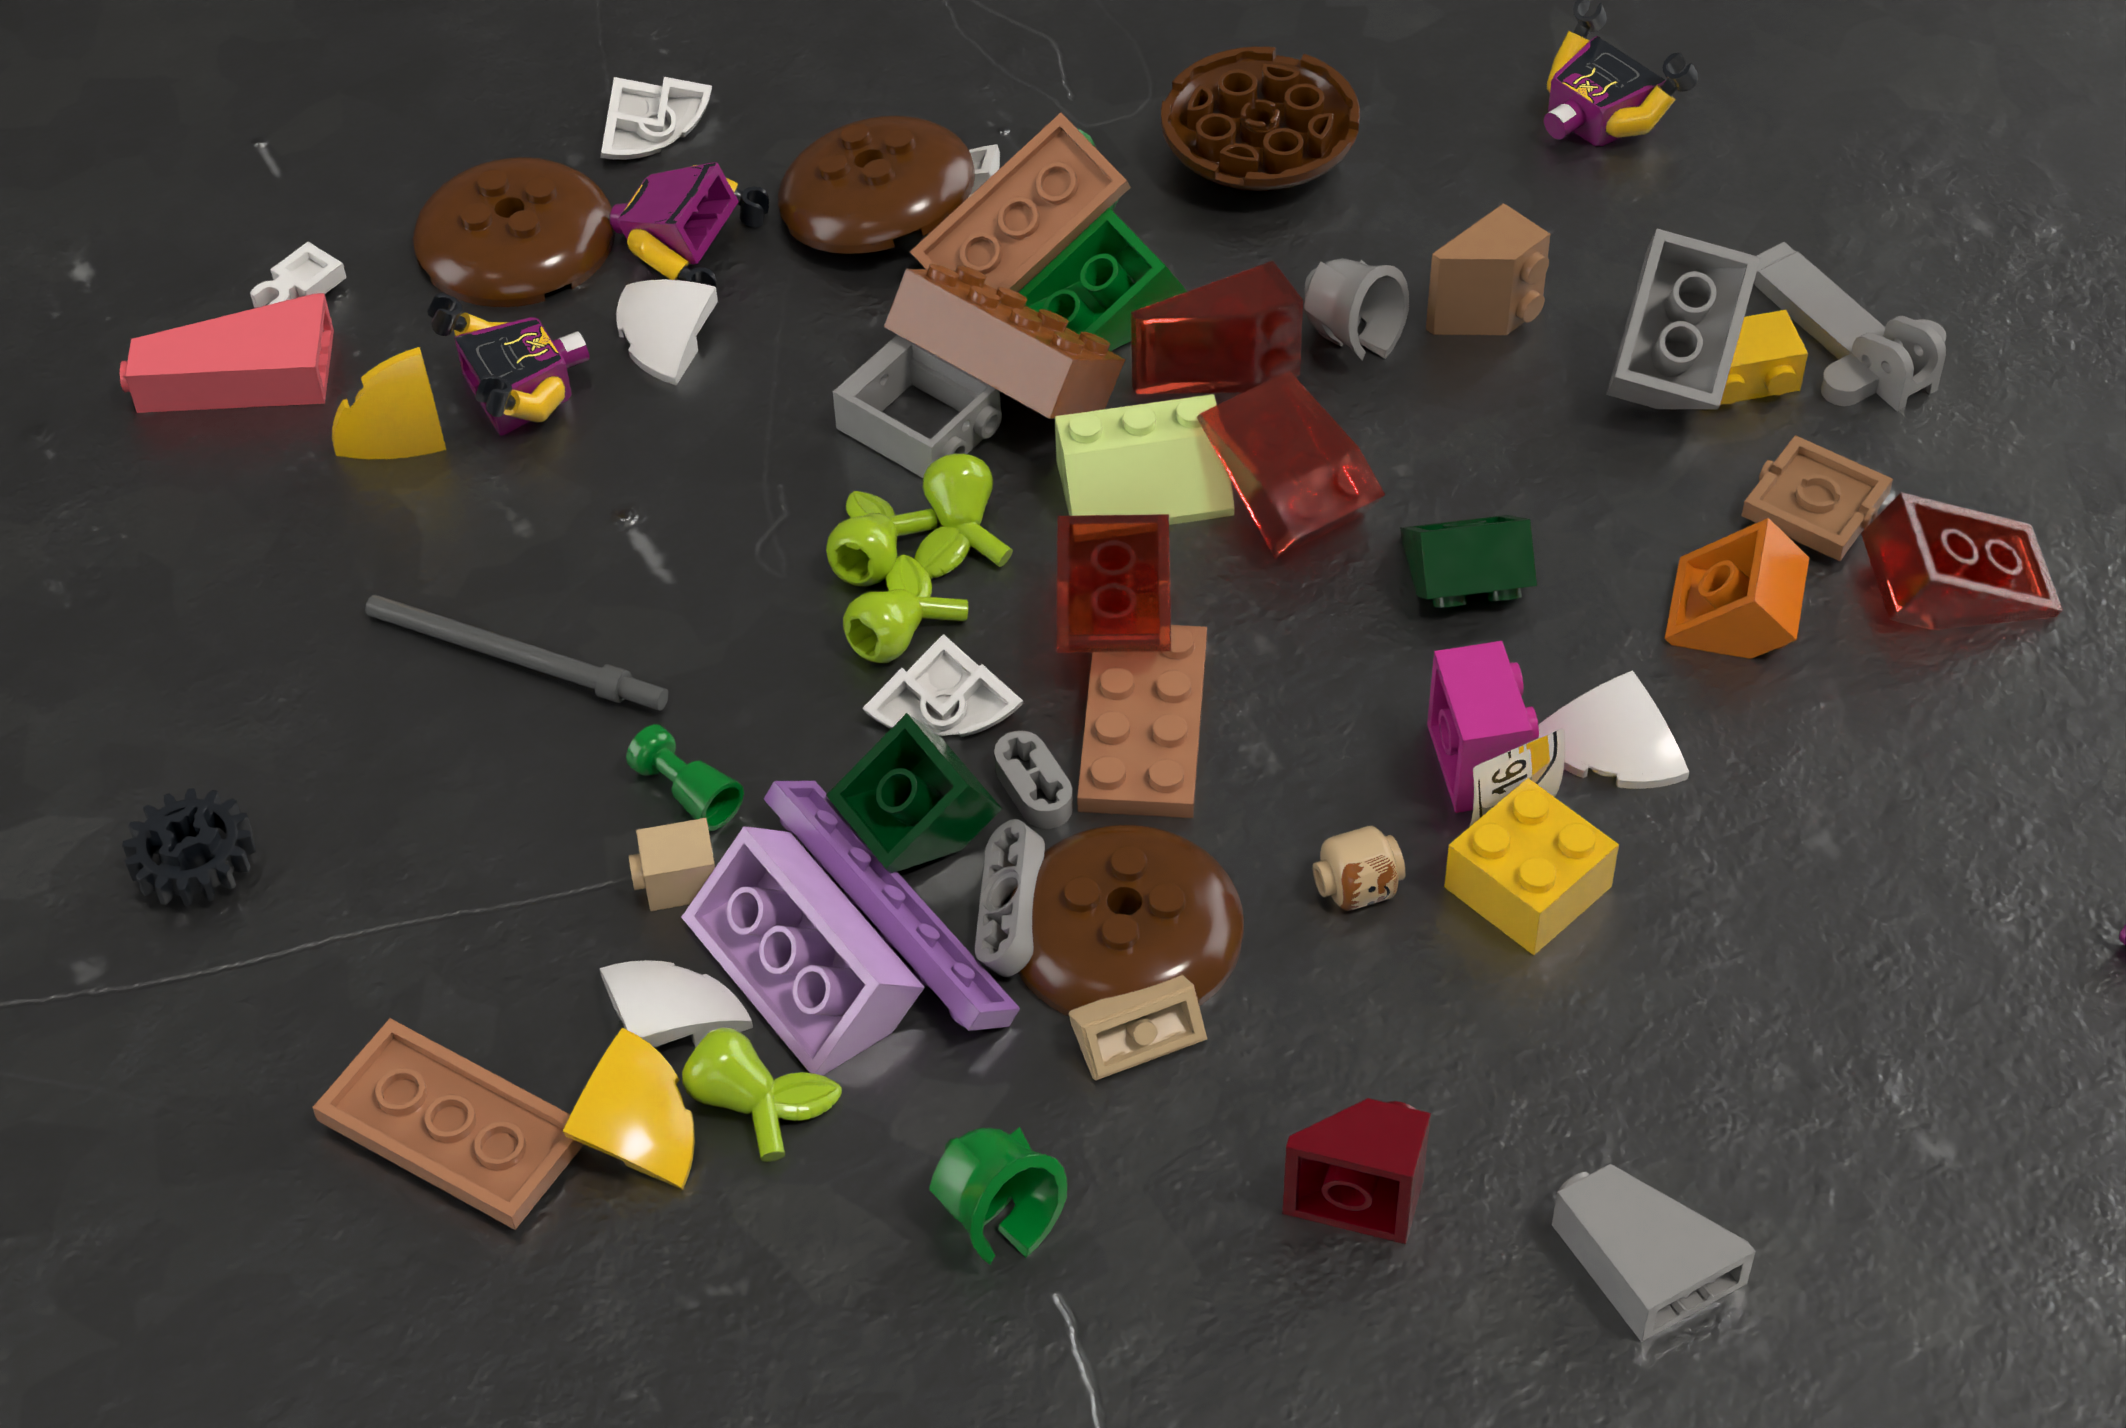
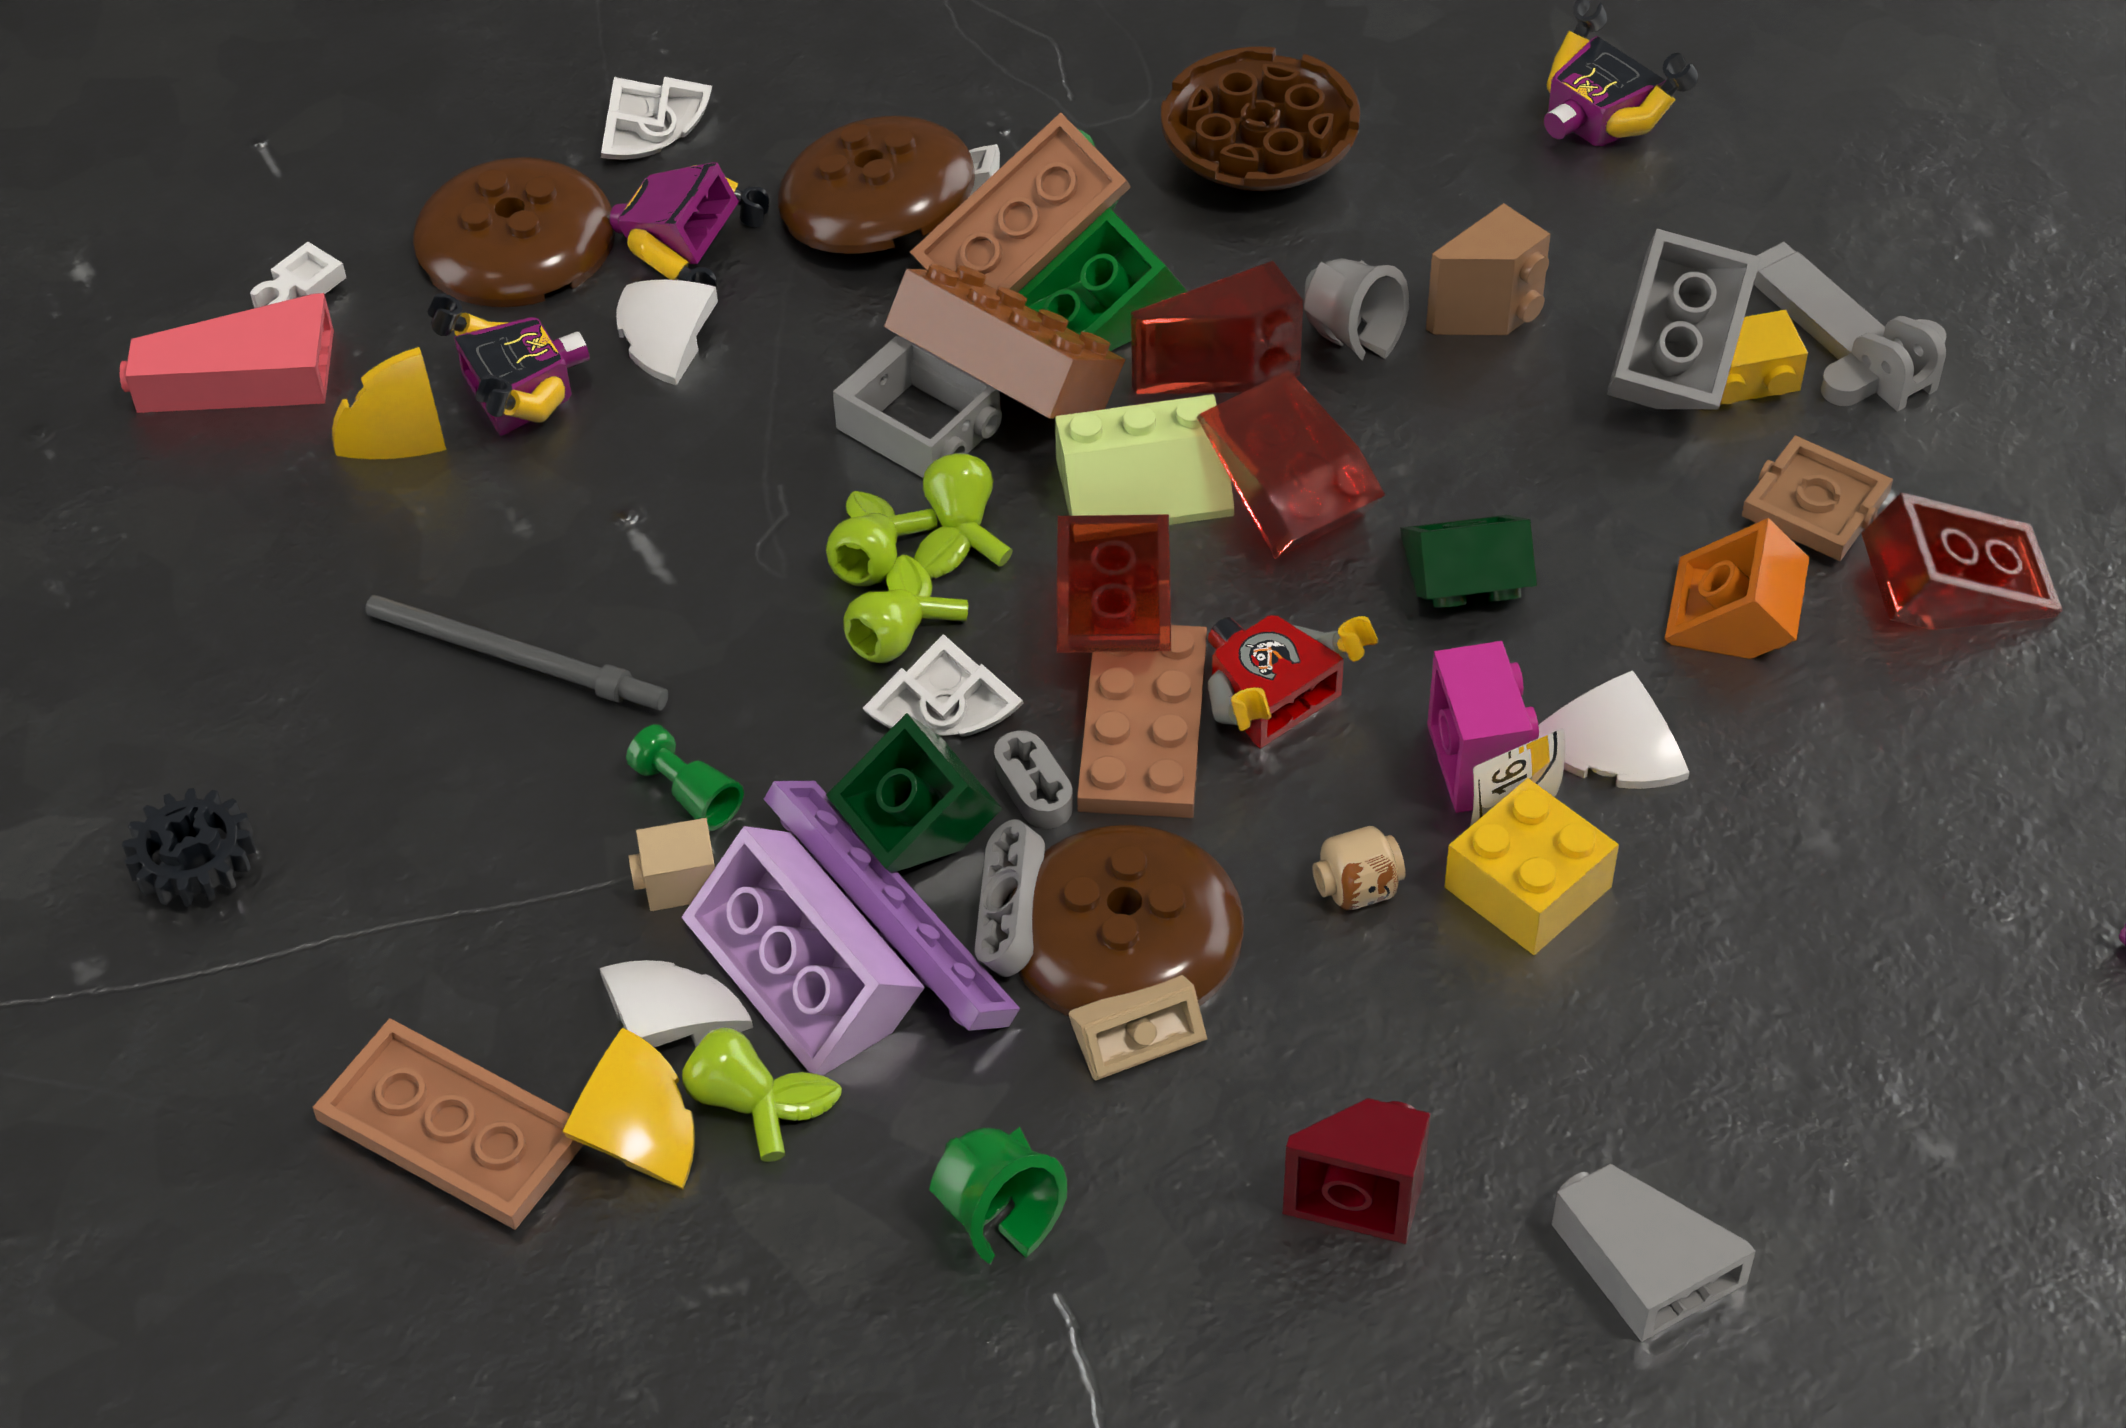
none -> torso [1208,615,1379,749]

